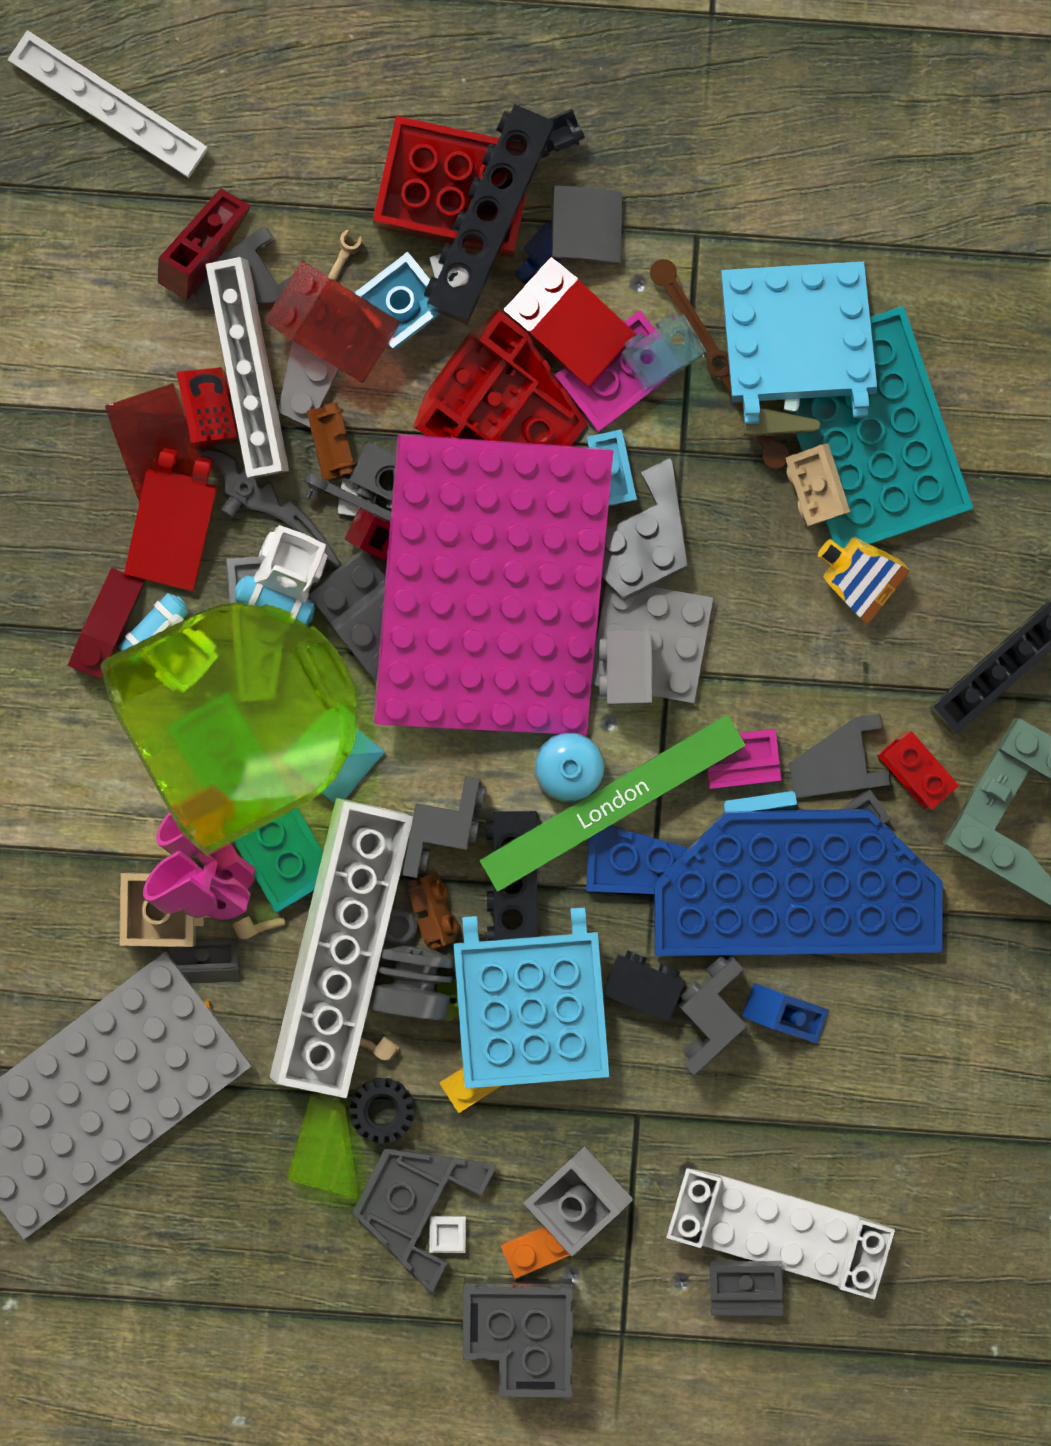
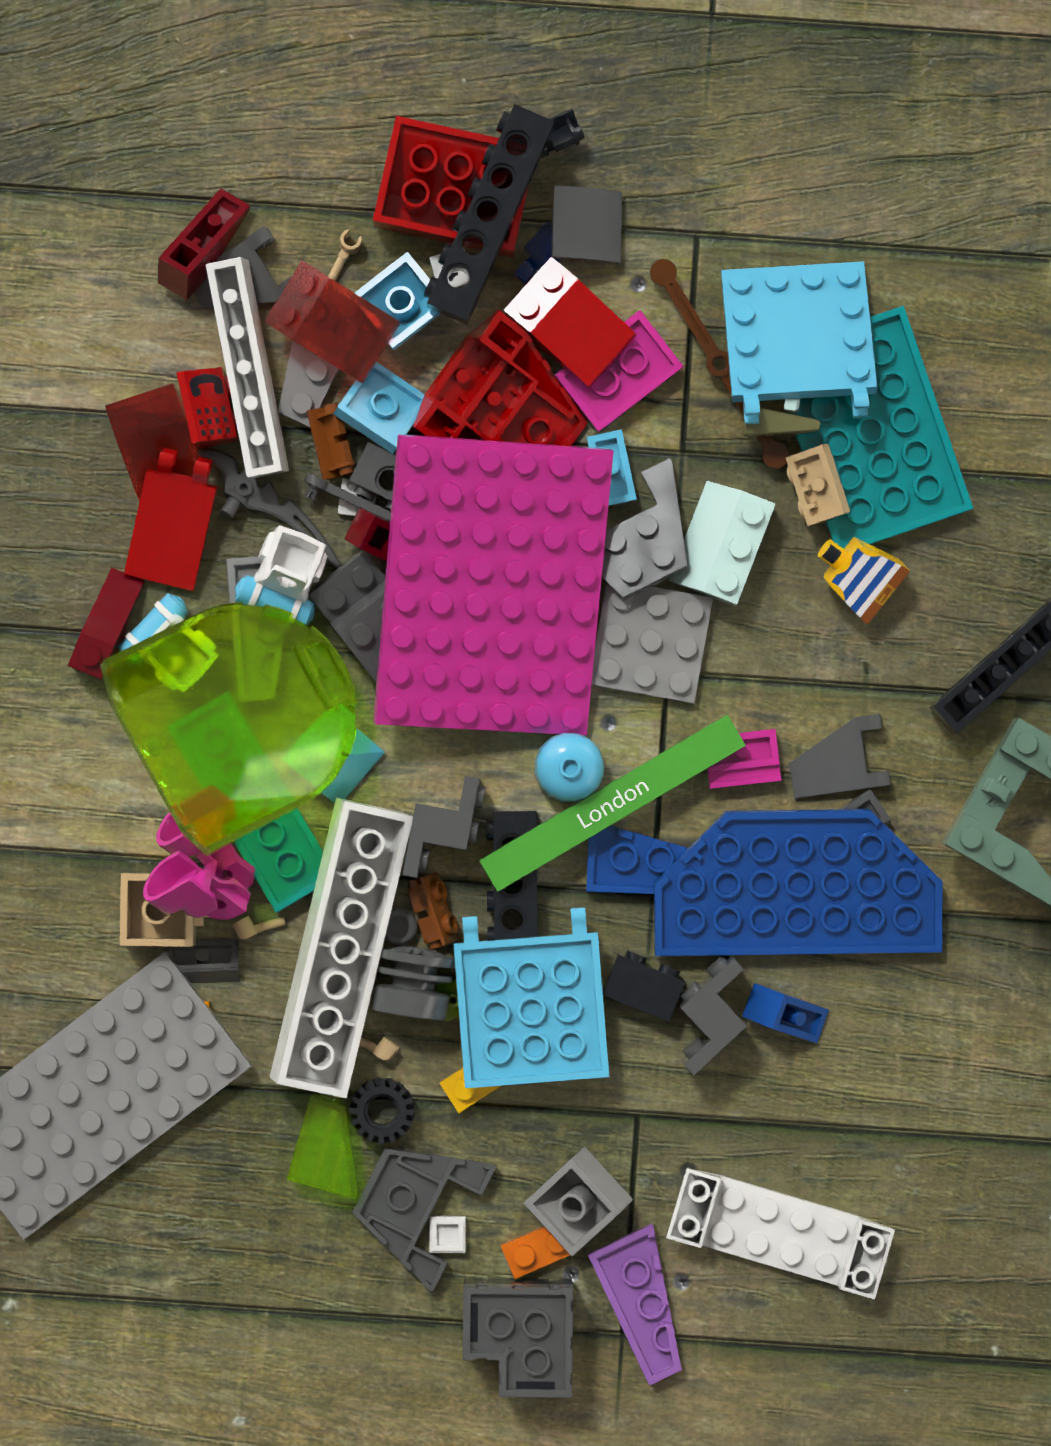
white plate [8,30,208,179] -> none
light grey slope [599,630,652,705] -> none
clear light blue brick [621,314,706,392] -> none
dark grey plate [709,1261,784,1316] -> none
medium azure tile [723,791,797,813] -> none
red panel [876,731,959,810] -> none
none -> medium azure plate [333,358,425,454]
none -> medium lavender wing [588,1223,682,1385]
none -> light aqua slope [668,481,775,607]

